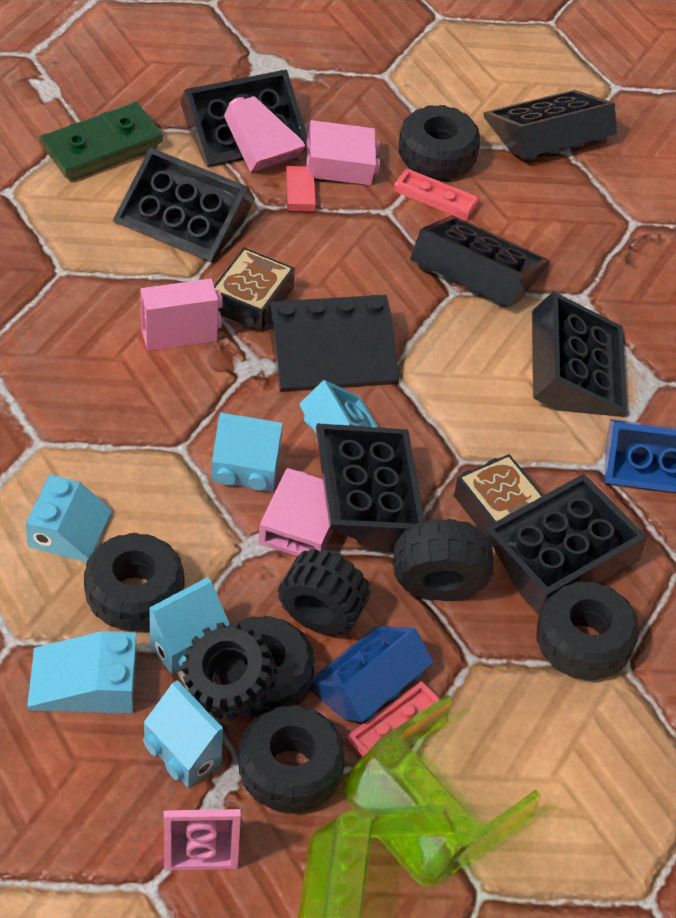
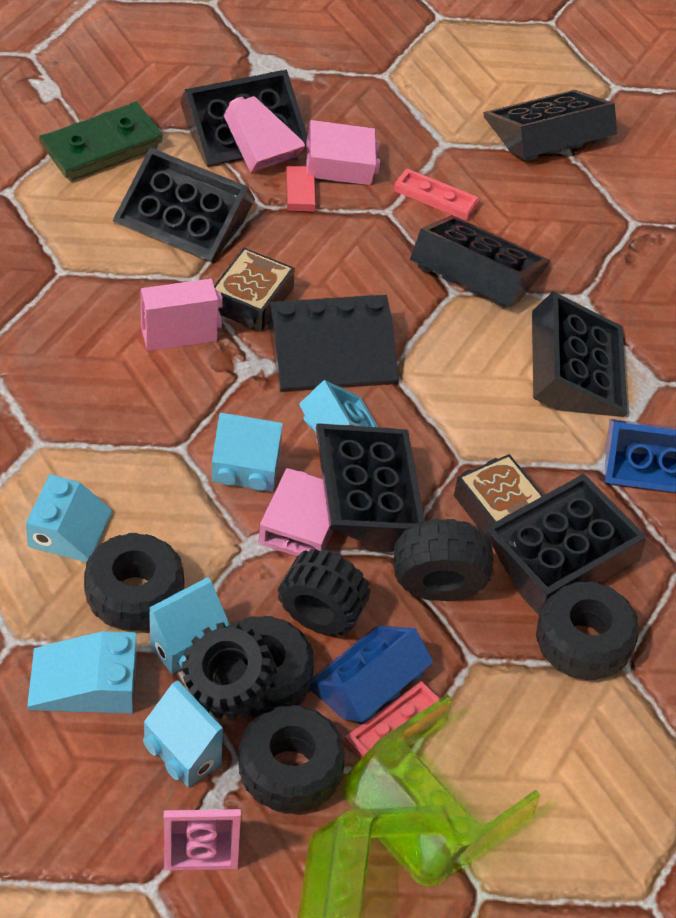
black tyre [398,105,480,180] -> none

